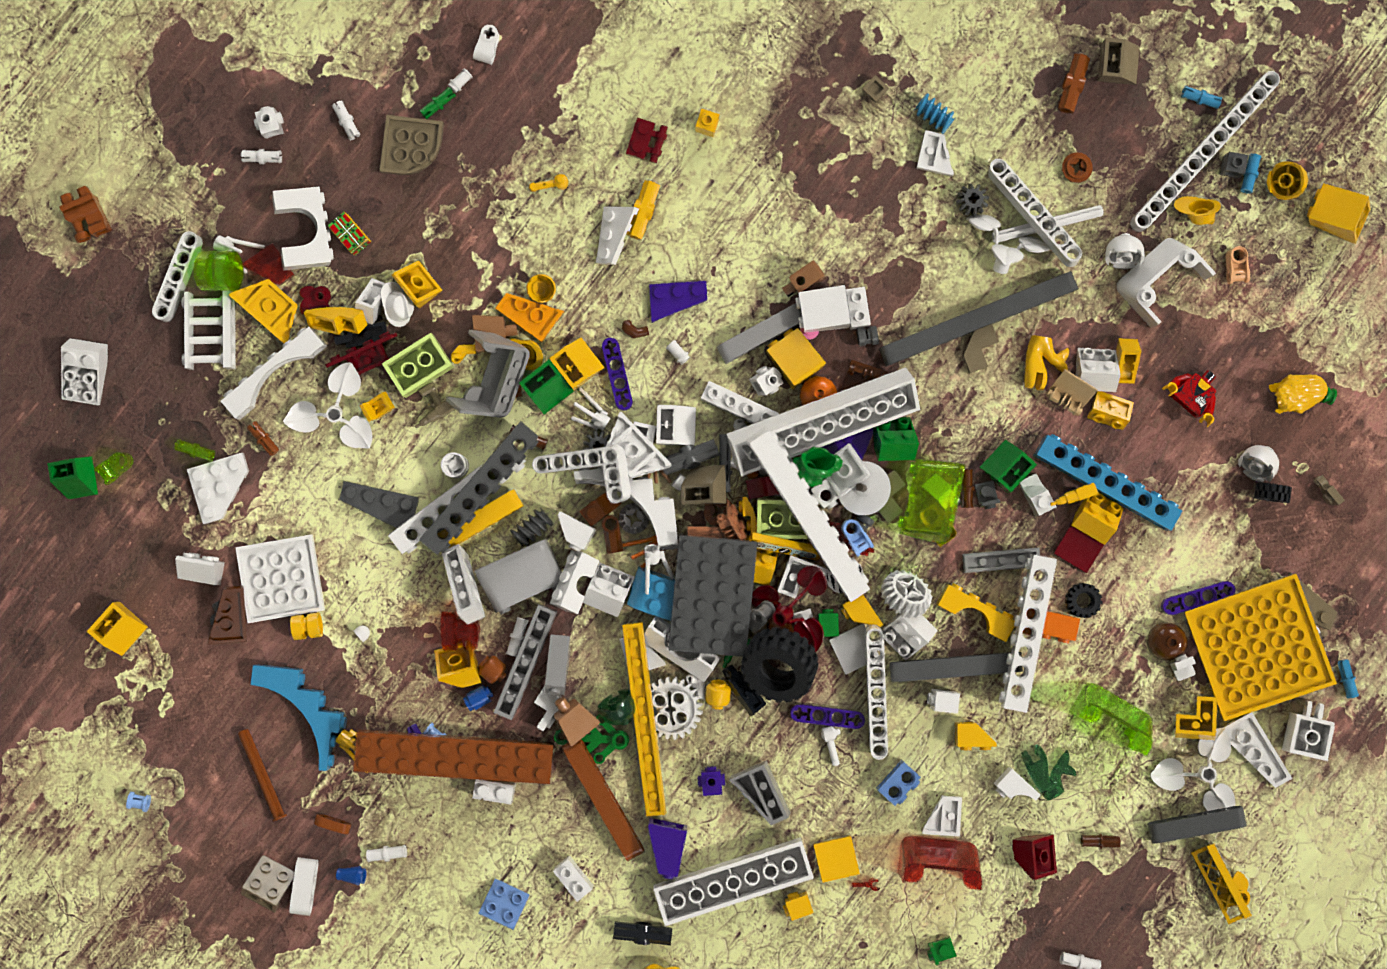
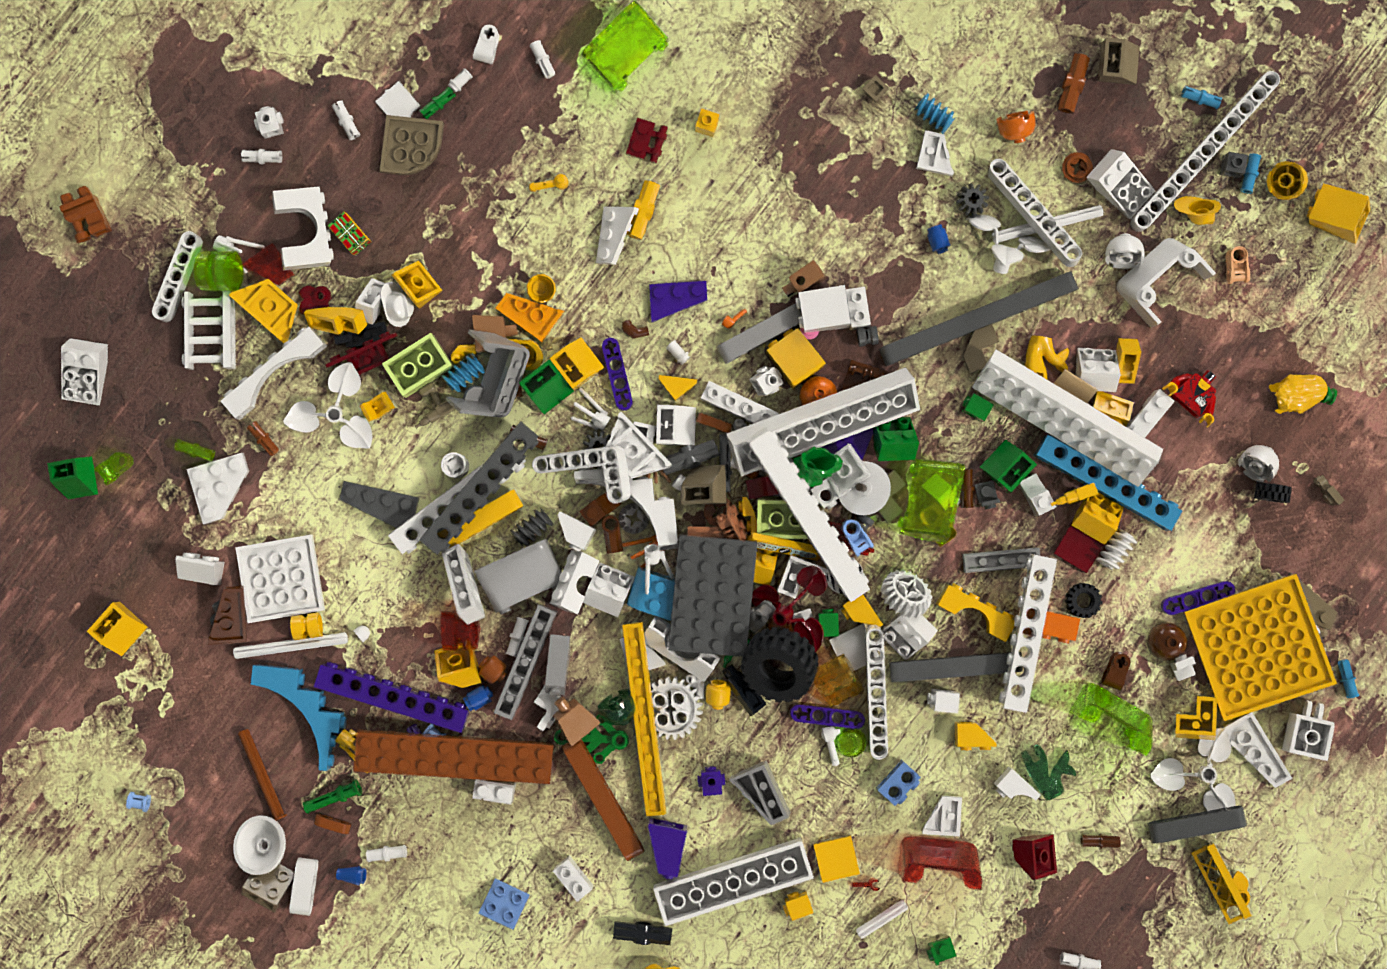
none -> white axle [233,632,348,659]
none -> white dish [233,816,286,875]
none -> green pin [303,779,362,814]
none -> dark purple brick [314,662,470,733]
none -> white piece [375,81,421,118]
none -> dark azure piece [441,353,485,393]
none -> white axle [530,40,555,79]
none -> clear neon green windscreen [581,0,669,94]
none -> yellow slope [659,375,697,402]
none -> dark orange beam [696,413,733,434]
none -> orange hand [722,309,747,329]
none -> clear yellow slope [814,654,865,707]
none -> clear neon green hair [836,728,867,758]
none -> white axle [856,900,908,939]
none -> blue brick [927,224,951,254]
none -> green brick [962,393,994,422]
none -> white brick [972,350,1163,487]
none -> orange cylinder [996,111,1036,143]
none -> white slope [1086,149,1155,219]
none -> white piece [1096,528,1137,570]
none -> reddish brown piece [1101,652,1131,691]
none -> white arch [1126,389,1174,438]

